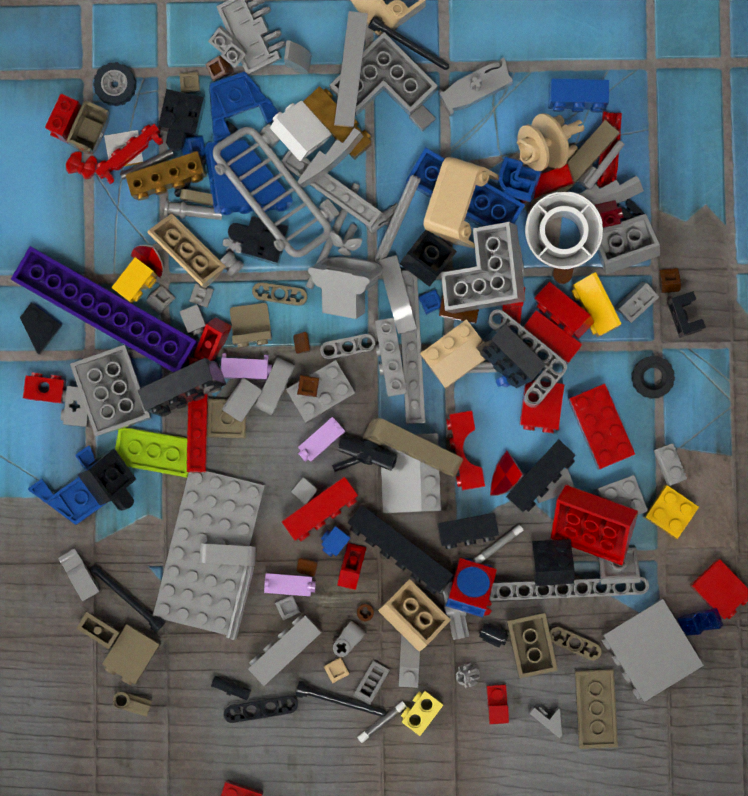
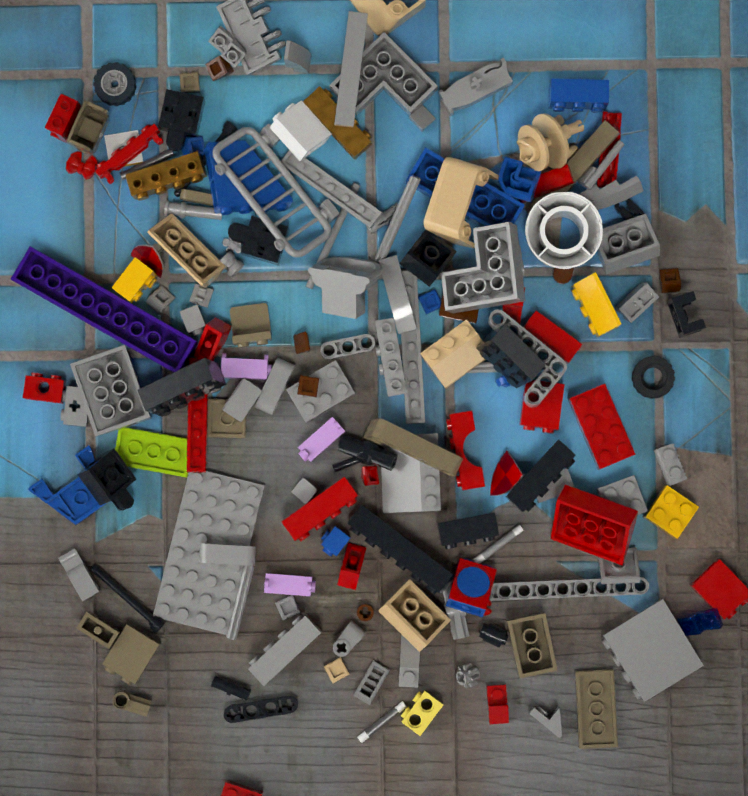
black wing [20,302,62,355] -> none
blue wing [209,71,280,142] -> none
dark tan beam [252,283,307,306] -> none
black piece [295,681,386,717] -> none
reddish brown slope [296,558,318,576] -> none
light grey slope [297,128,363,188] -> none
light grey plant [330,224,362,256] -> none
black piece [368,14,450,70] -> none
black brick [532,539,575,586] -> none
red brick [534,282,594,339] -> none
dark tan beam [549,627,602,661] -> none
dark red brick [594,200,623,228] -> none
none -> red slope [361,465,379,486]

